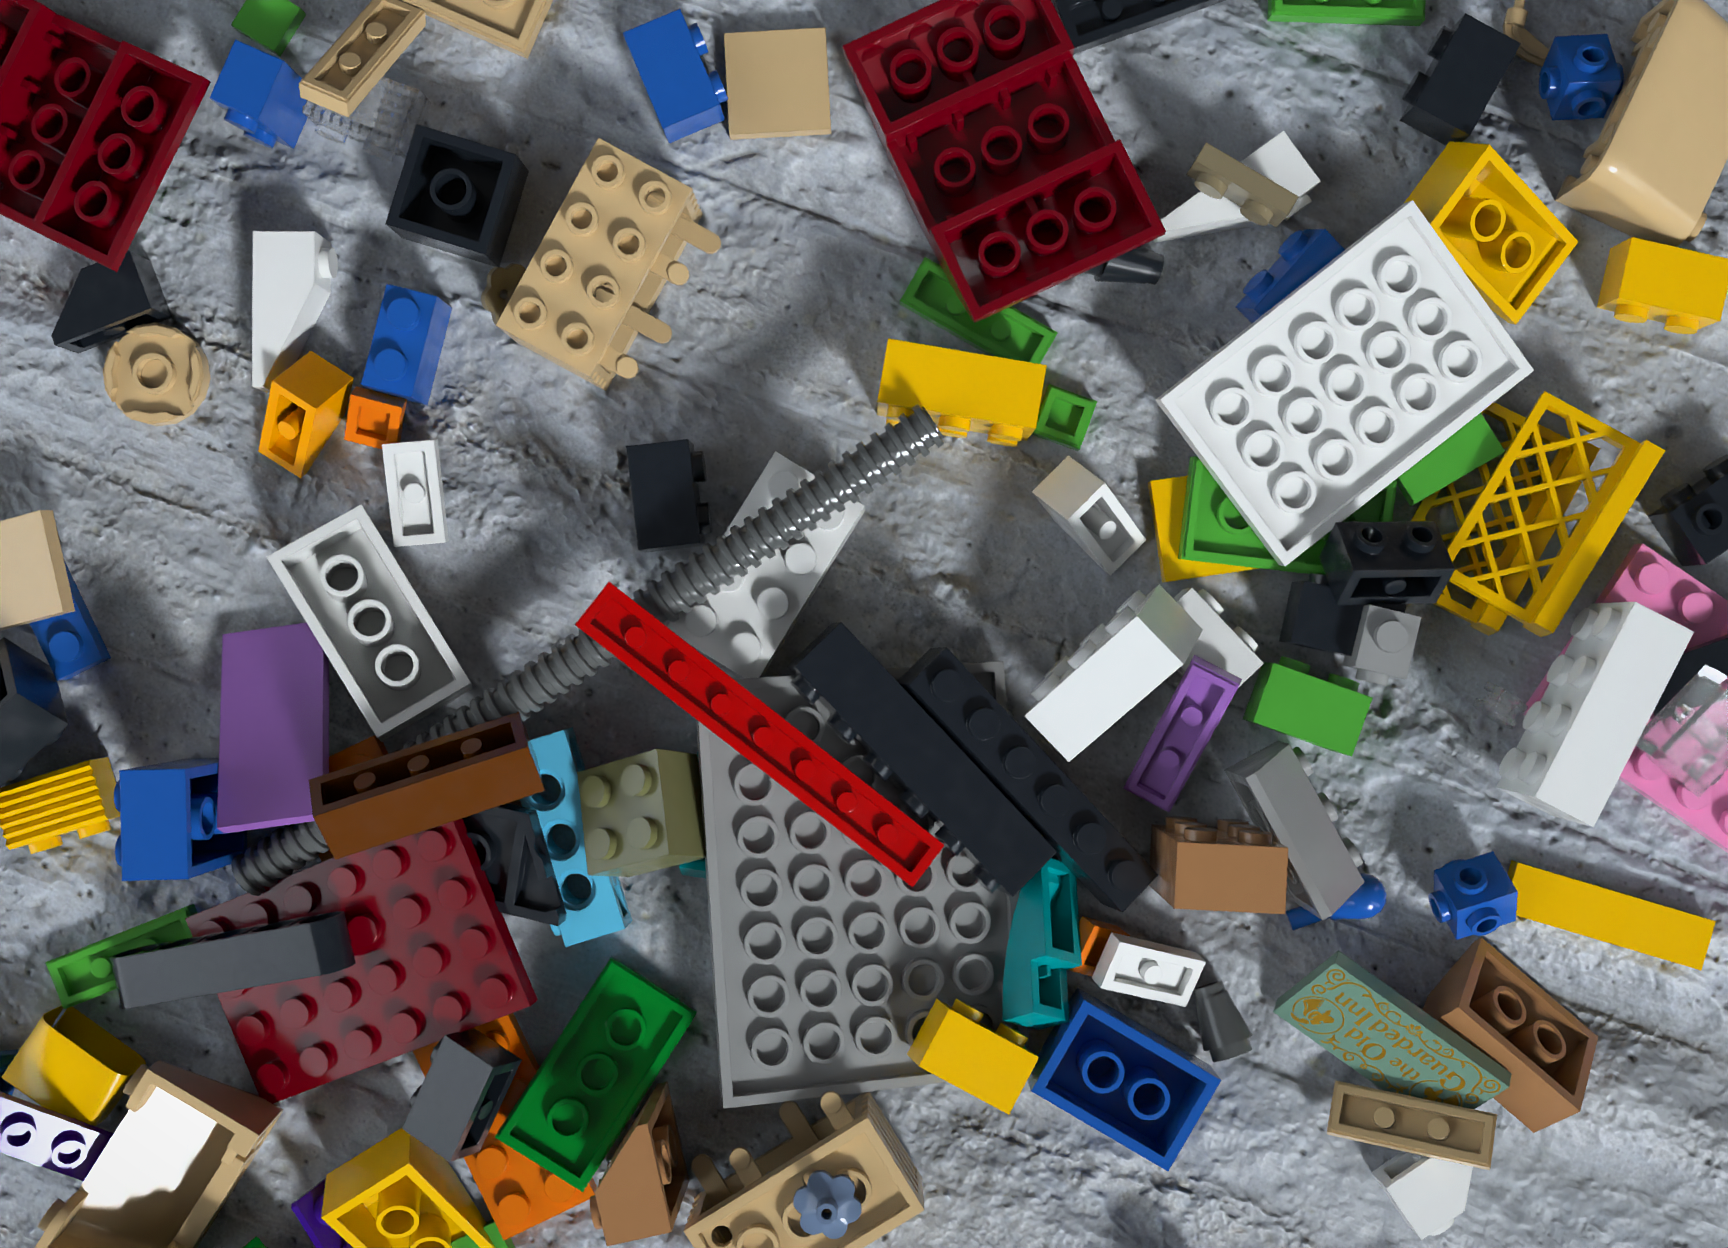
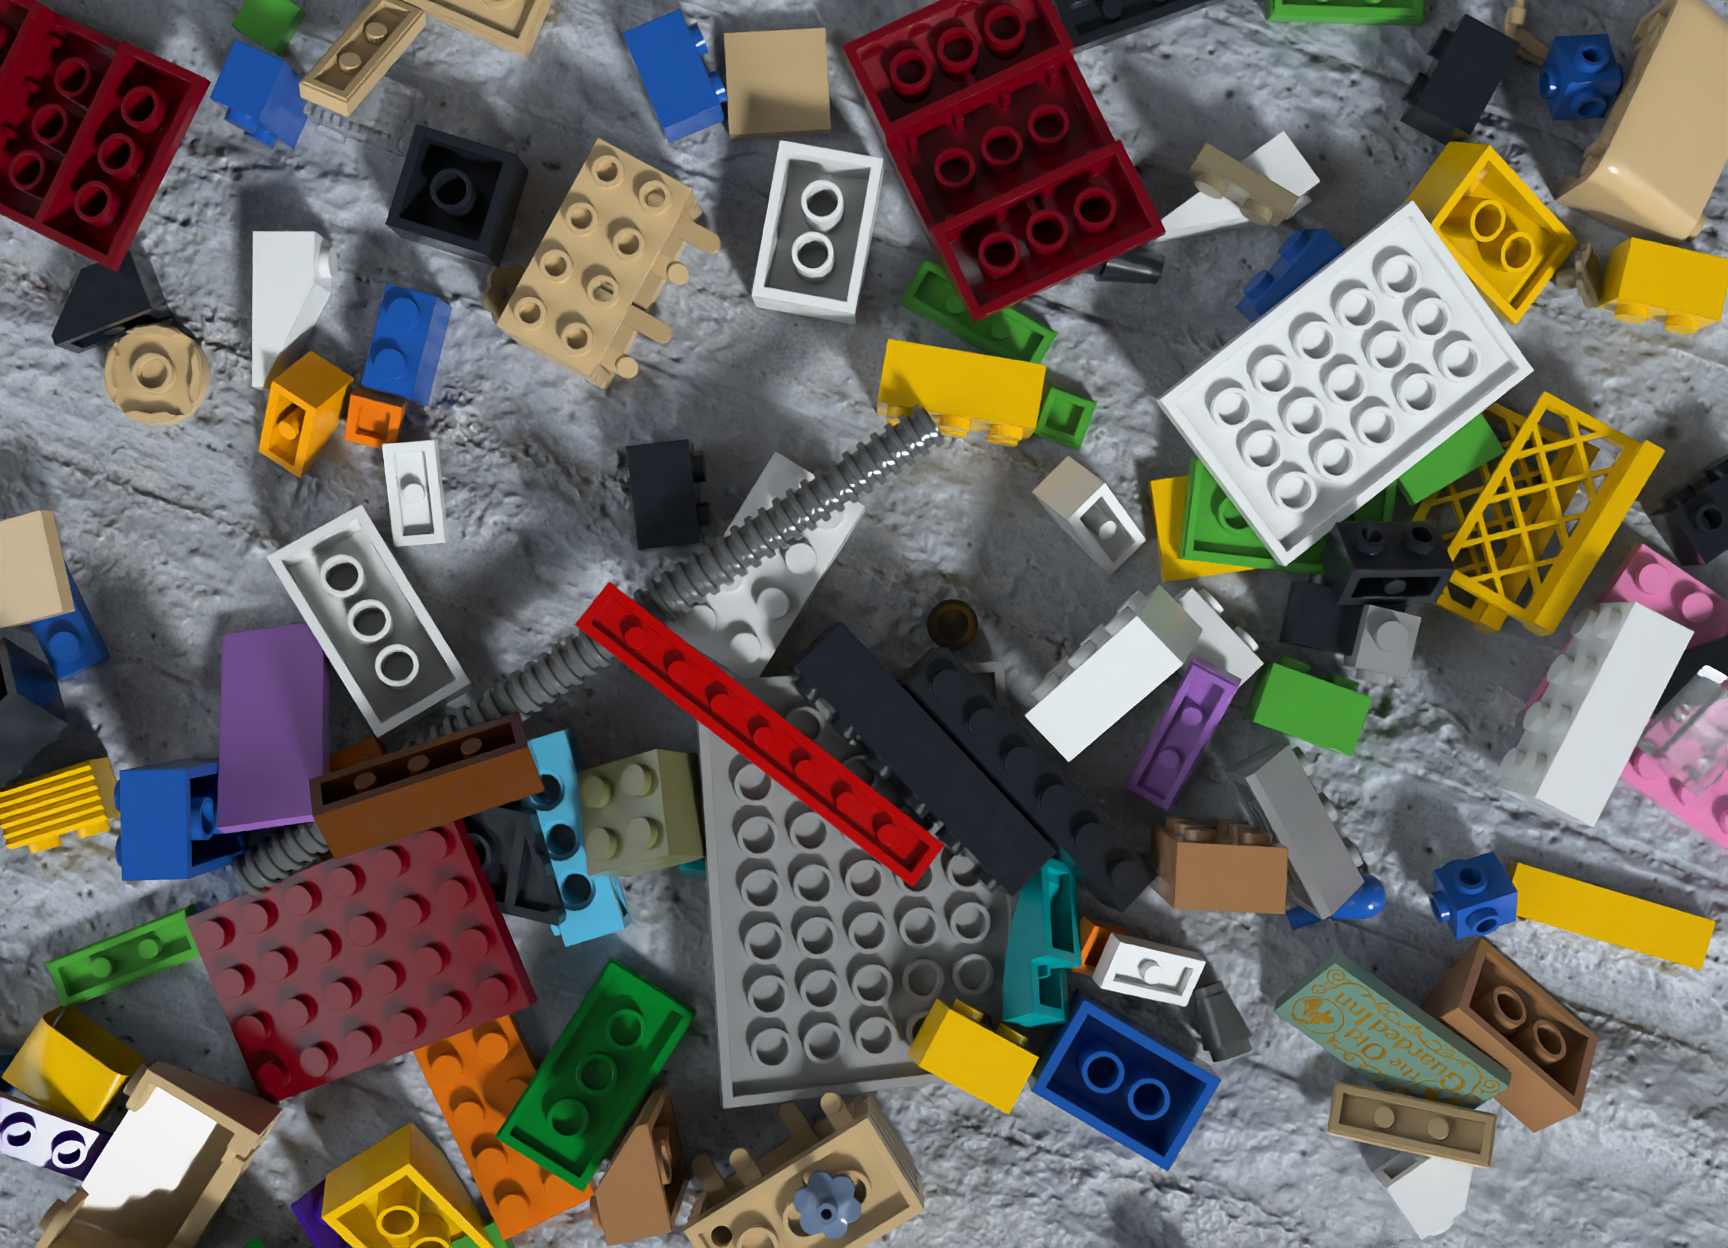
black beam [110,911,356,1009] -> none
black brick [402,1028,522,1162] -> none
none -> white brick [751,140,883,325]
none -> dark brown plate [927,599,978,650]
none -> dark tan plant [1556,242,1601,309]

